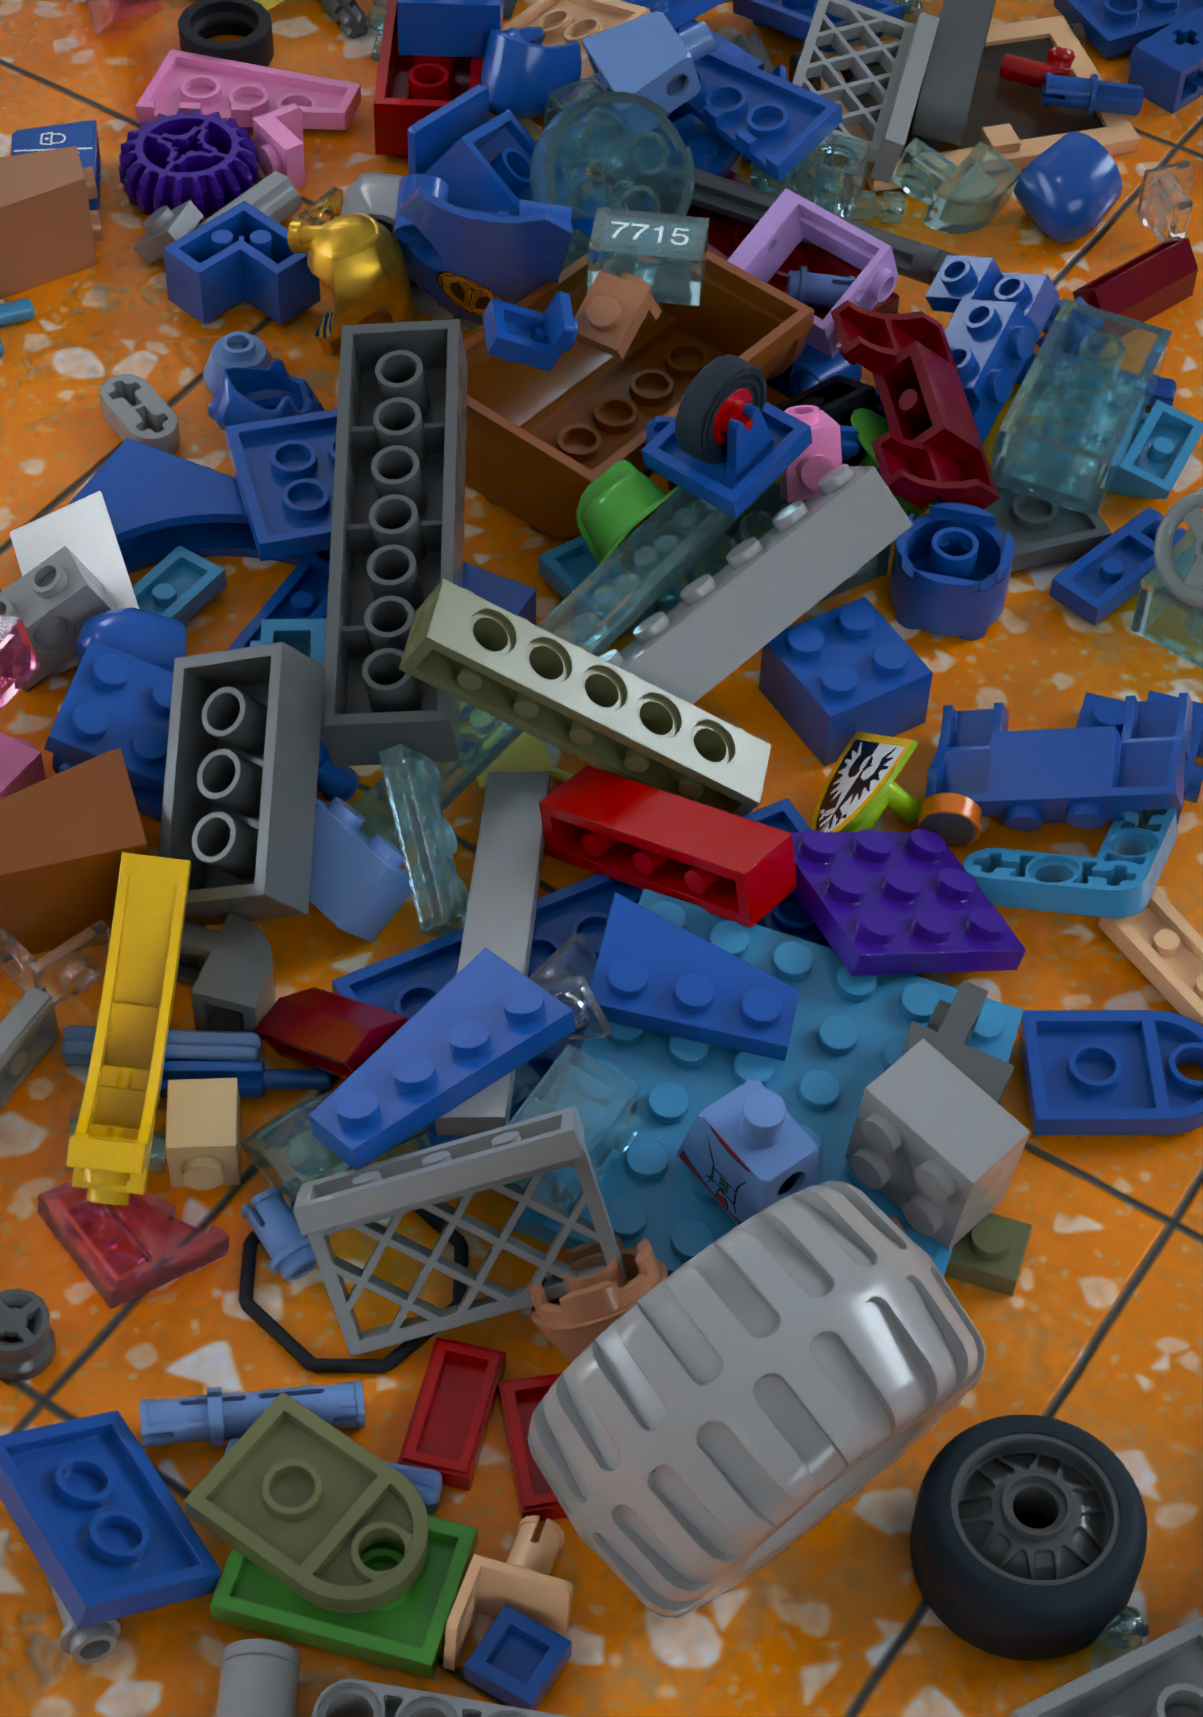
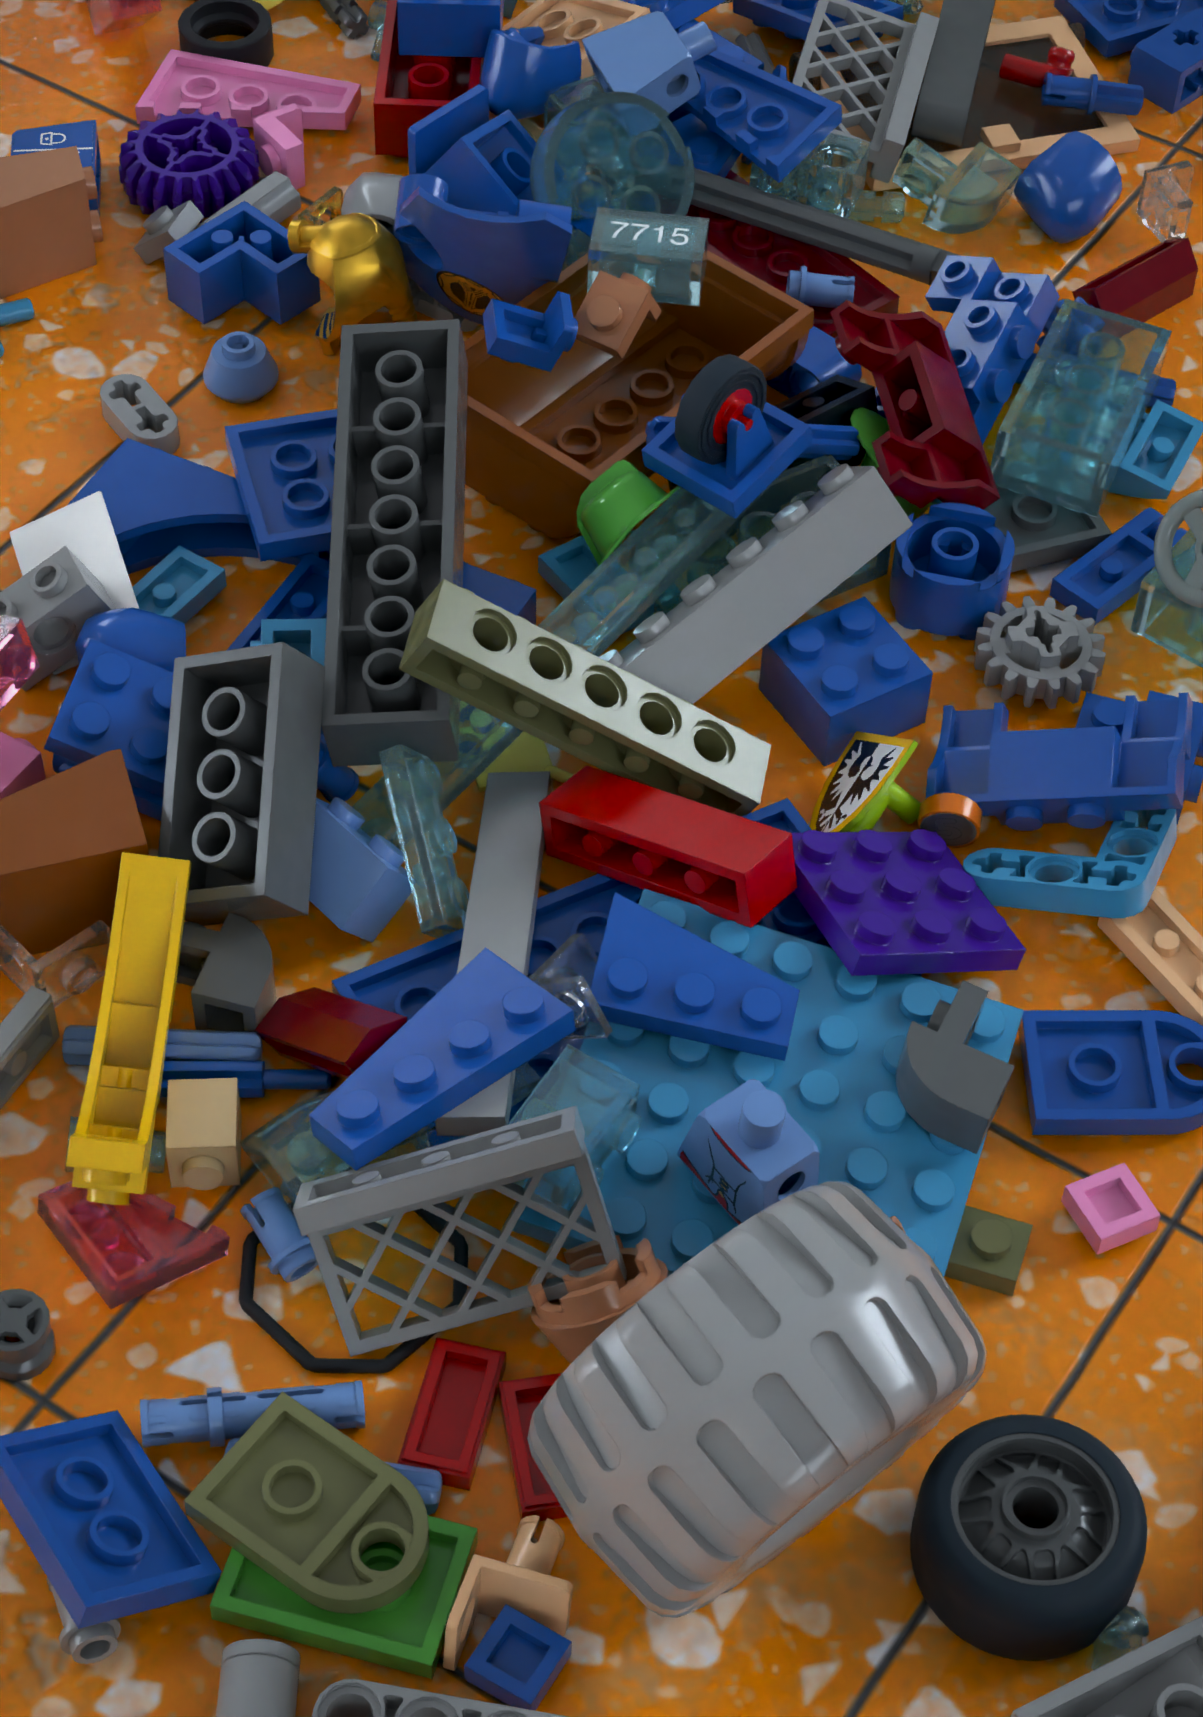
blue hair [207,359,325,431] -> none
lavender window [727,188,898,359] -> none
bright pink bracket [779,405,842,503] -> none
light grey brick [845,1038,1030,1251] -> none
none -> light grey gear [973,596,1106,709]
none -> bright pink plate [1061,1162,1161,1255]

